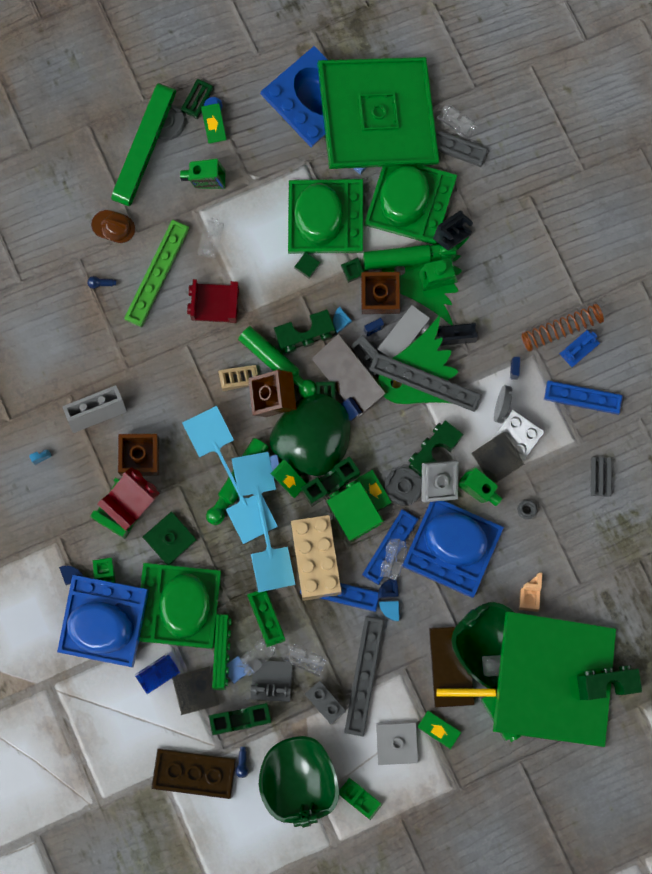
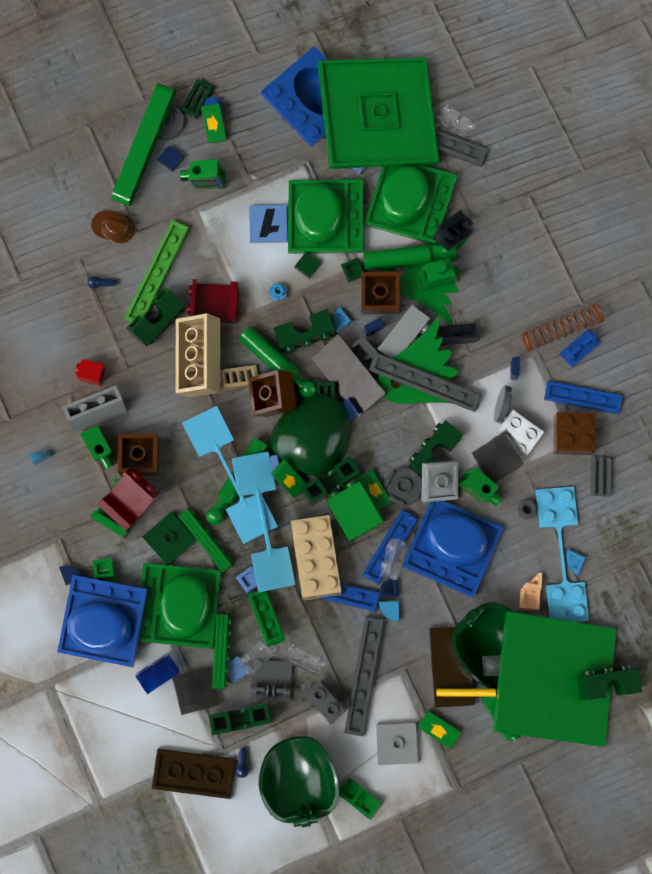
none -> red brick [75,359,106,387]
none -> green torso [80,425,114,470]
none -> dark green arch [126,288,185,346]
none -> dark blue tile [158,145,184,172]
none -> tan brick [175,313,220,398]
none -> green piece [178,508,232,573]
none -> medium blue tile [236,566,257,593]
none -> medium blue tile [249,205,287,243]
none -> dark azure plate [269,283,287,301]
none -> medium azure hinge [535,487,589,622]
none -> reddish brown brick [553,412,595,455]
none -> dark azure tile [566,549,586,575]

